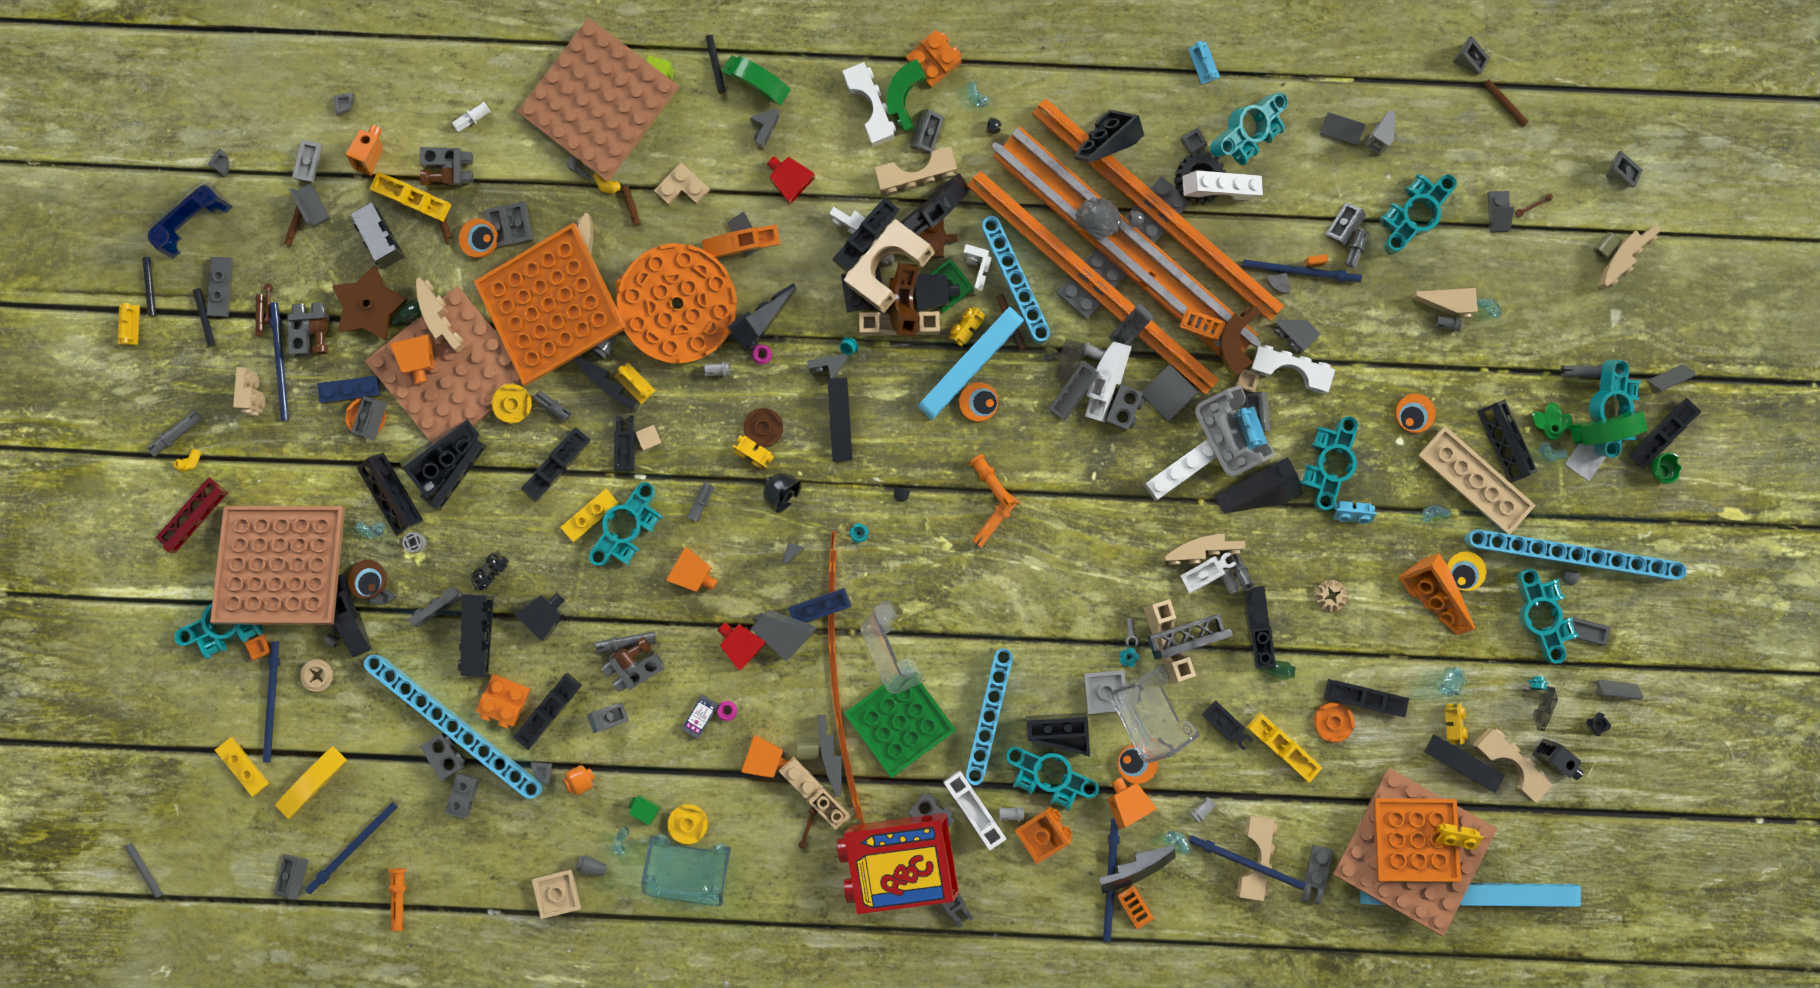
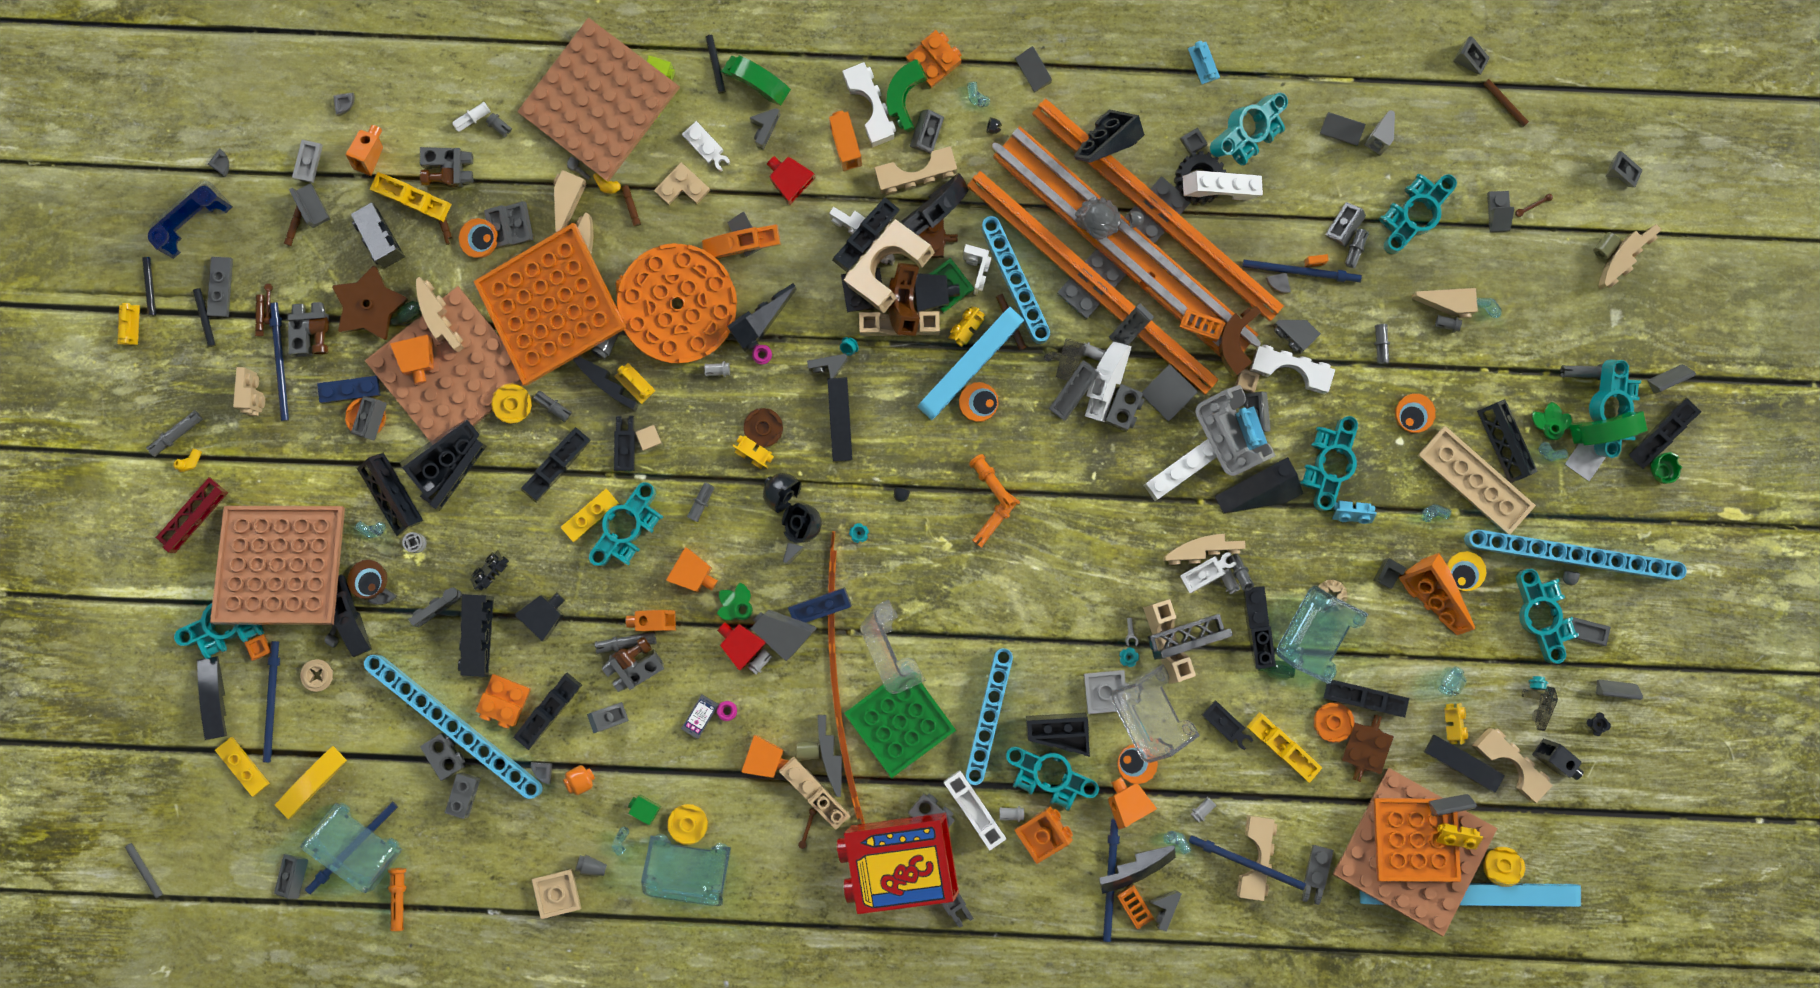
none -> black slope [197,656,227,740]
none -> clear light blue windscreen [300,803,403,893]
none -> dark grey pin [486,113,512,138]
none -> tan slope [554,170,587,232]
none -> orange torso [626,610,676,632]
none -> white plate [682,121,730,172]
none -> green plate [717,583,753,620]
none -> light grey pin [748,649,772,675]
none -> black cylinder [782,503,822,543]
none -> orange window [829,111,862,171]
none -> dark grey slope [1015,46,1052,92]
none -> dark grey slope [1150,890,1182,931]
none -> clear light blue windscreen [1277,586,1369,684]
none -> reddish brown plate [1341,714,1394,782]
none -> pearl dark grey panel [1373,558,1406,589]
none -> dark grey axle [1374,324,1390,364]
none -> dark grey slope [1429,794,1477,817]
none -> yellow tile [1483,847,1525,887]

